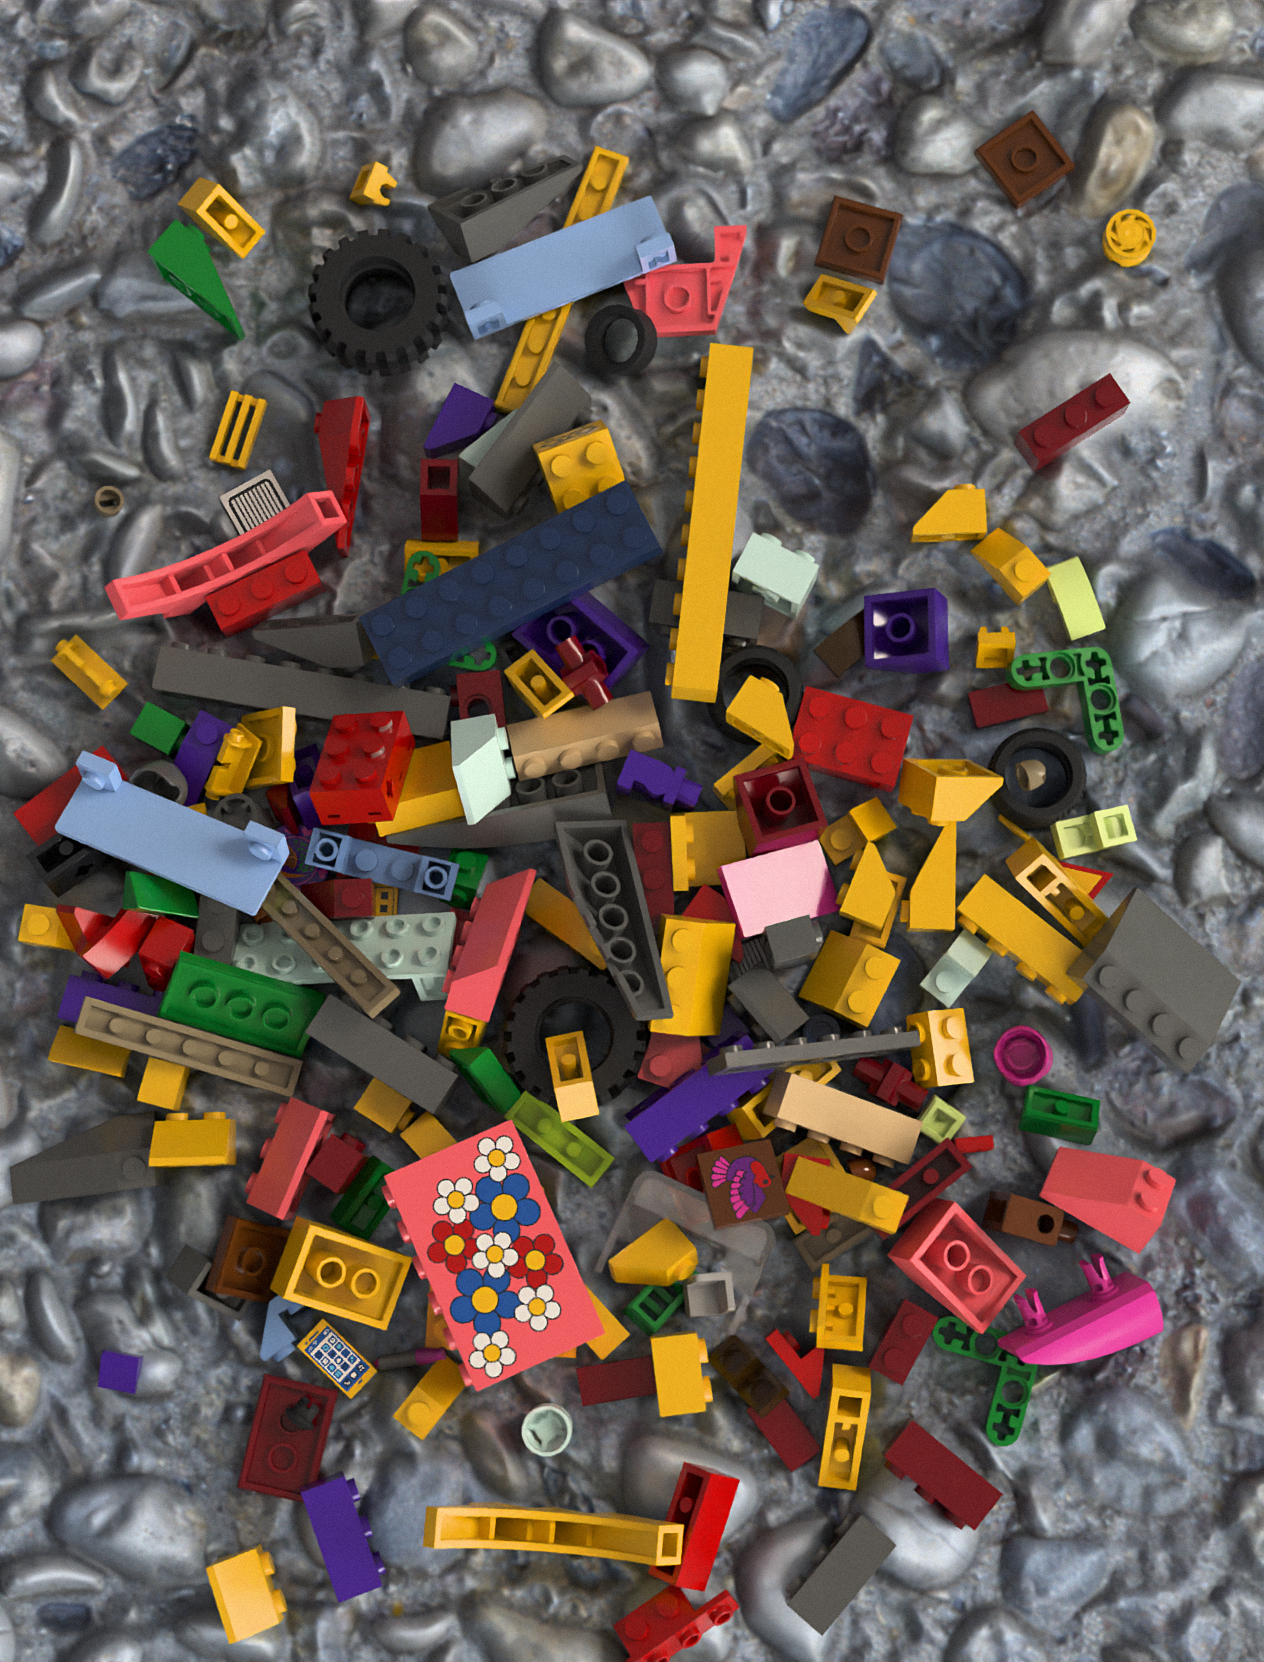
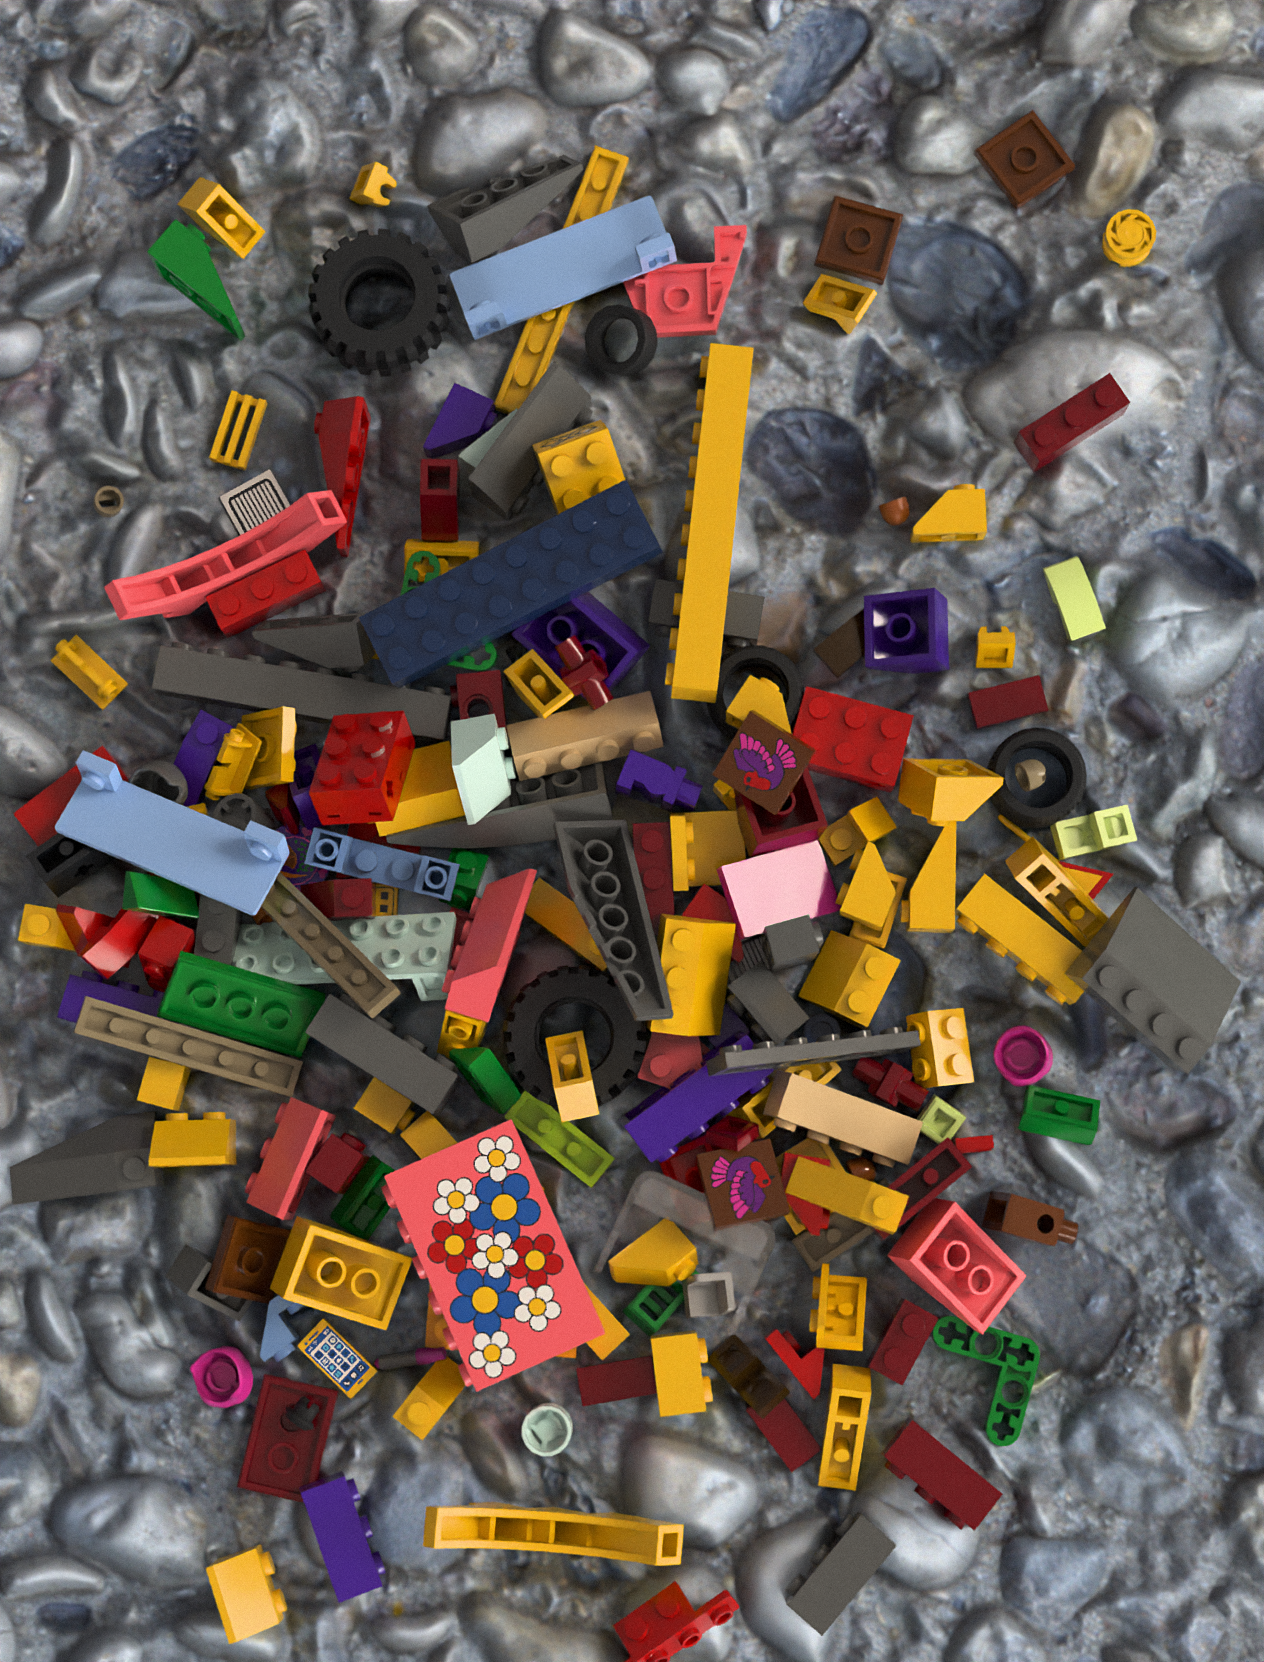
yellow slope [47,1025,131,1078] -> none
dark purple slope [98,1349,144,1394] -> none
green brick [129,701,191,760] -> none
red brick [648,1462,740,1592] -> none
light aqua brick [731,532,819,620] -> none
light aqua slope [919,929,993,1009] -> none
yellow slope [970,527,1051,606] -> none
dark pink piece [997,1253,1163,1365] -> none
green beam [1005,647,1124,754] -> none
coral slope [1039,1147,1176,1254] -> none
none -> dark pink hair [190,1346,253,1408]
none -> dark red tile [706,1115,759,1152]
none -> tile [712,710,816,815]
none -> dark orange hinge [878,497,910,526]

